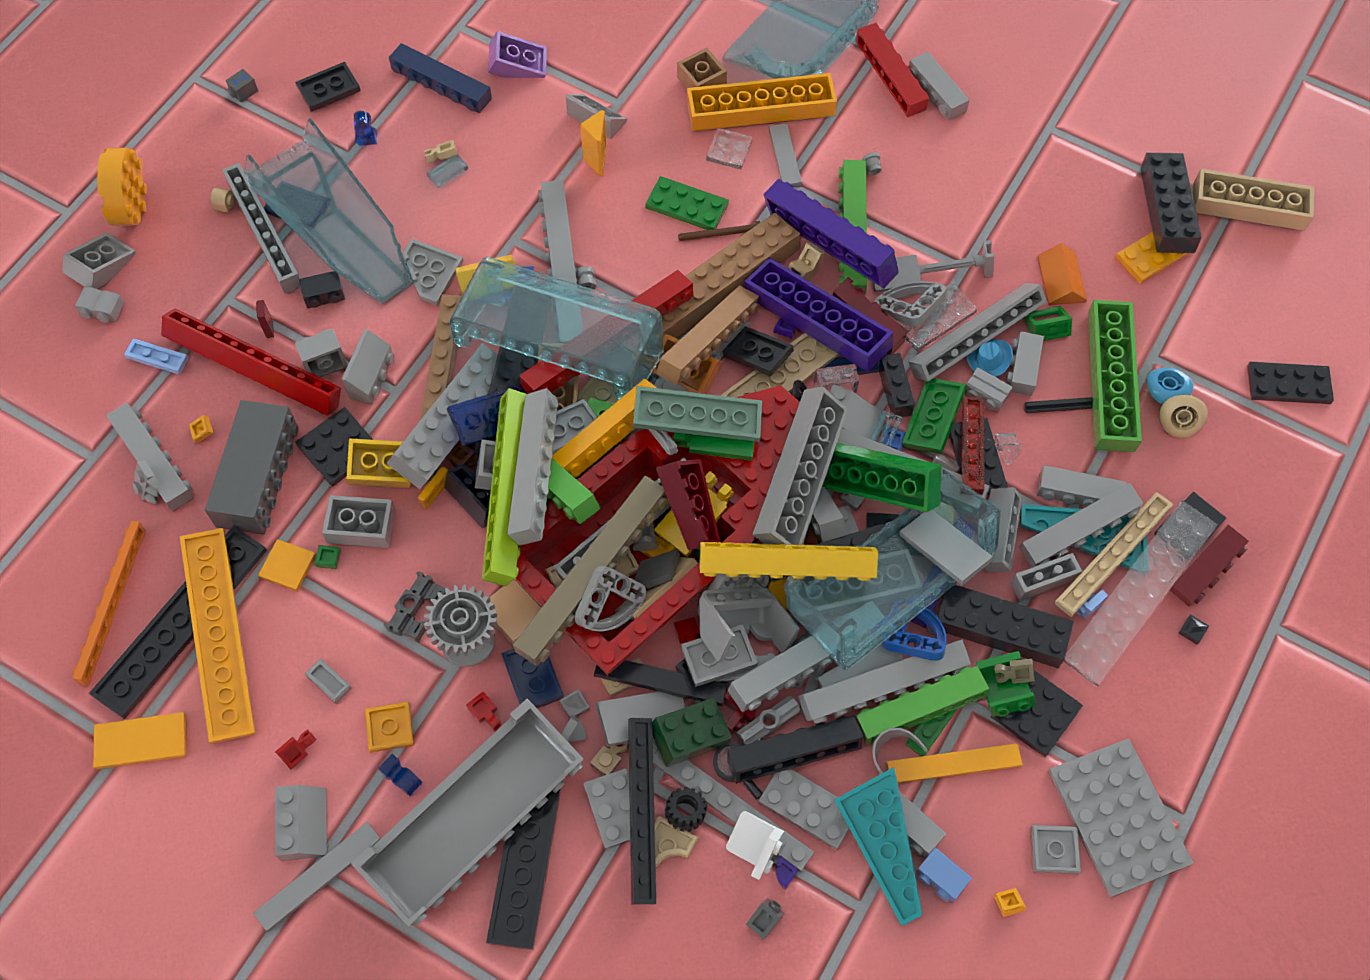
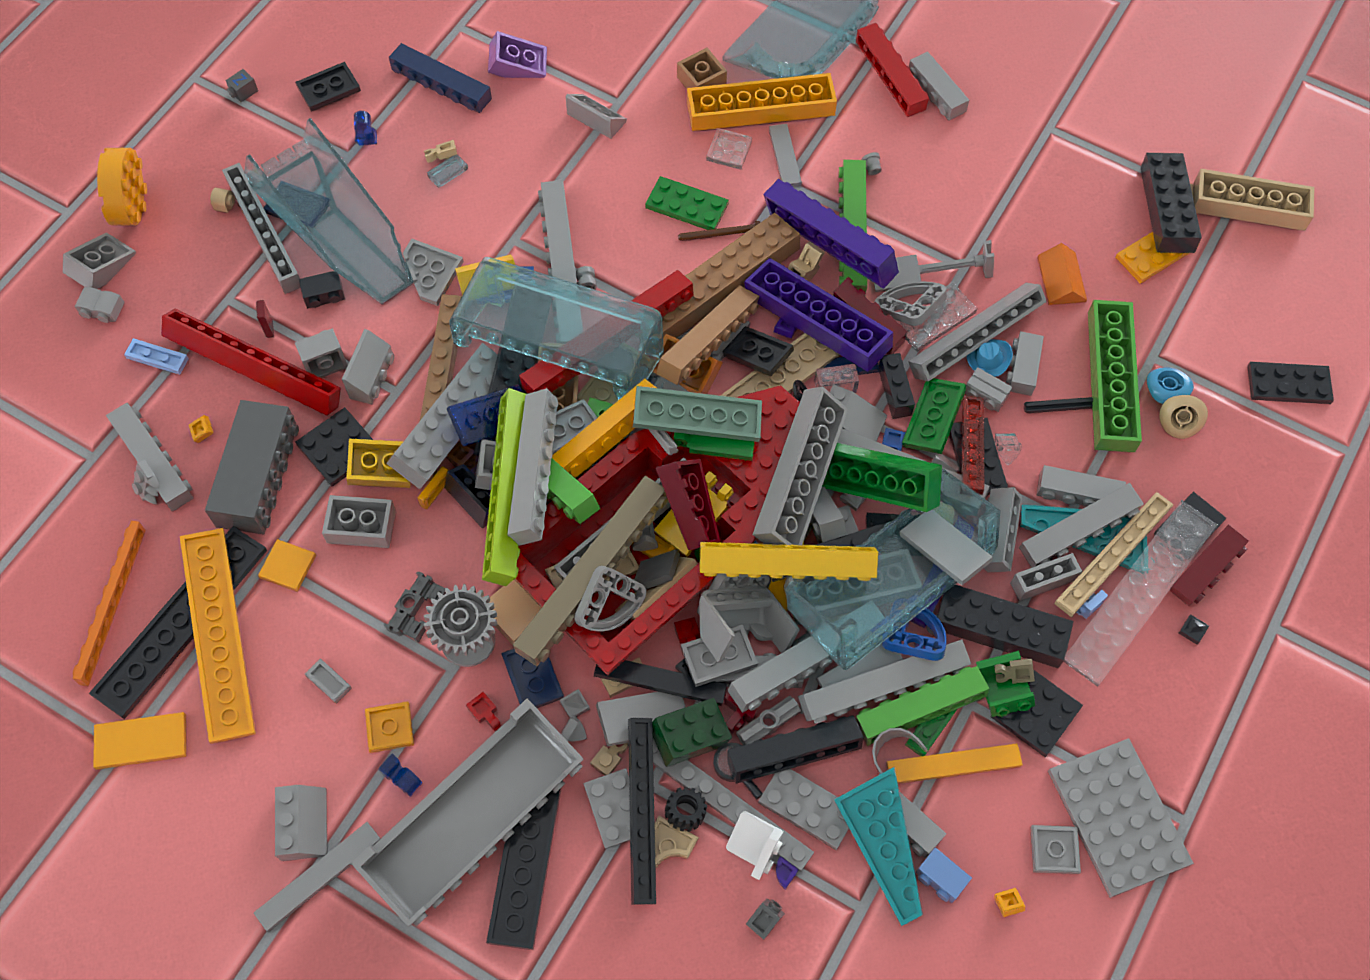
red plate [275,729,317,770] -> none
green tile [315,545,341,569] -> none
light orange slope [580,110,607,176] -> none
clear light blue tile [871,410,902,447] -> none
green tile [1023,306,1072,341] -> none

